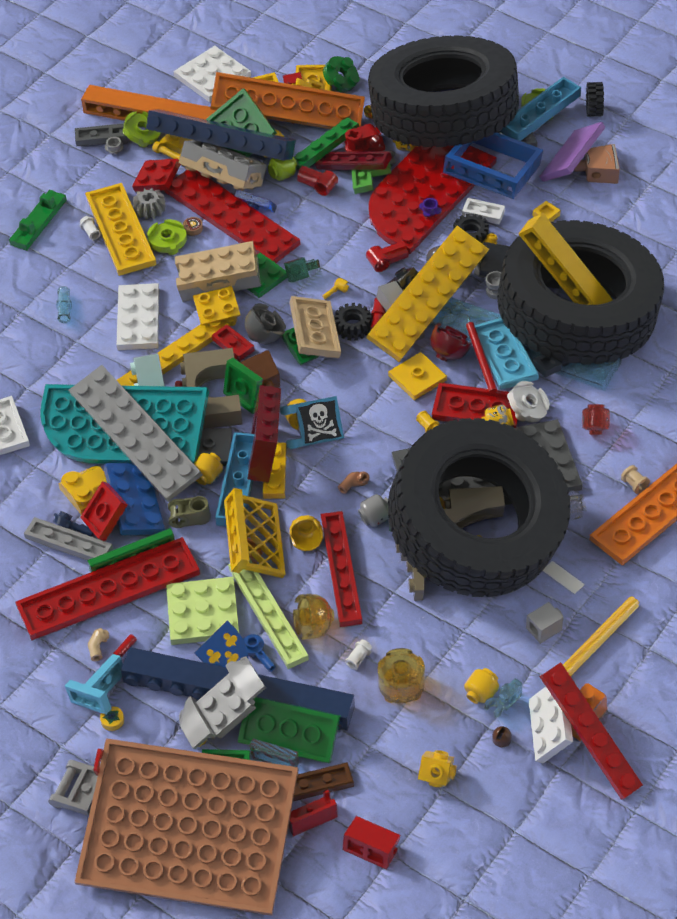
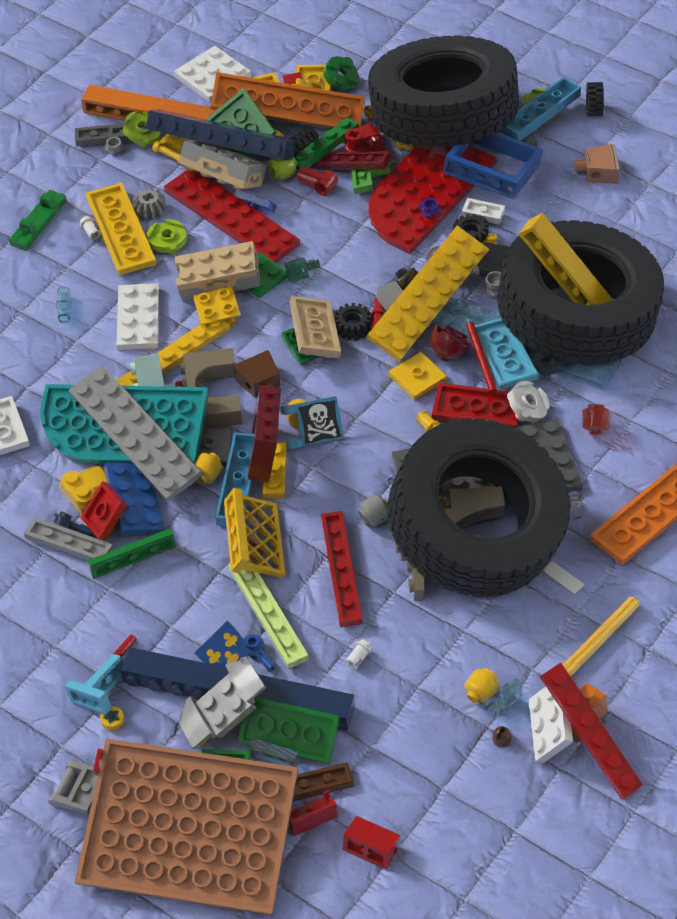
red plate [15,537,200,641] -> none
tan arm [88,628,109,661] -> none
red plate [132,158,181,192] -> none
yellowish green plate [166,577,239,645] -> none
olive piece [168,496,211,528] -> none
tile [183,217,203,236] -> none
red plate [212,324,255,362] -> none
green plate [223,358,263,414] -> none
dark grey cylinder [244,303,286,344] -> none
yellow hair [289,515,323,551] -> none
clear yellow cylinder [293,593,334,640] -> none
yellow hand [322,278,349,299] -> none
nougat arm [338,471,370,494] -> none
red piece [366,241,409,272] -> none
clear yellow brick [377,648,425,703] -> none
yellow brick [418,750,457,787] -> none
yellow head [481,405,514,426] -> none
light grey brick [526,602,563,644] -> none
yellow plate [532,201,561,222] -> none
medium lavender tile [539,122,605,182] -> none
tan bush [621,465,650,494] -> none
none -> black tyre [290,124,319,157]

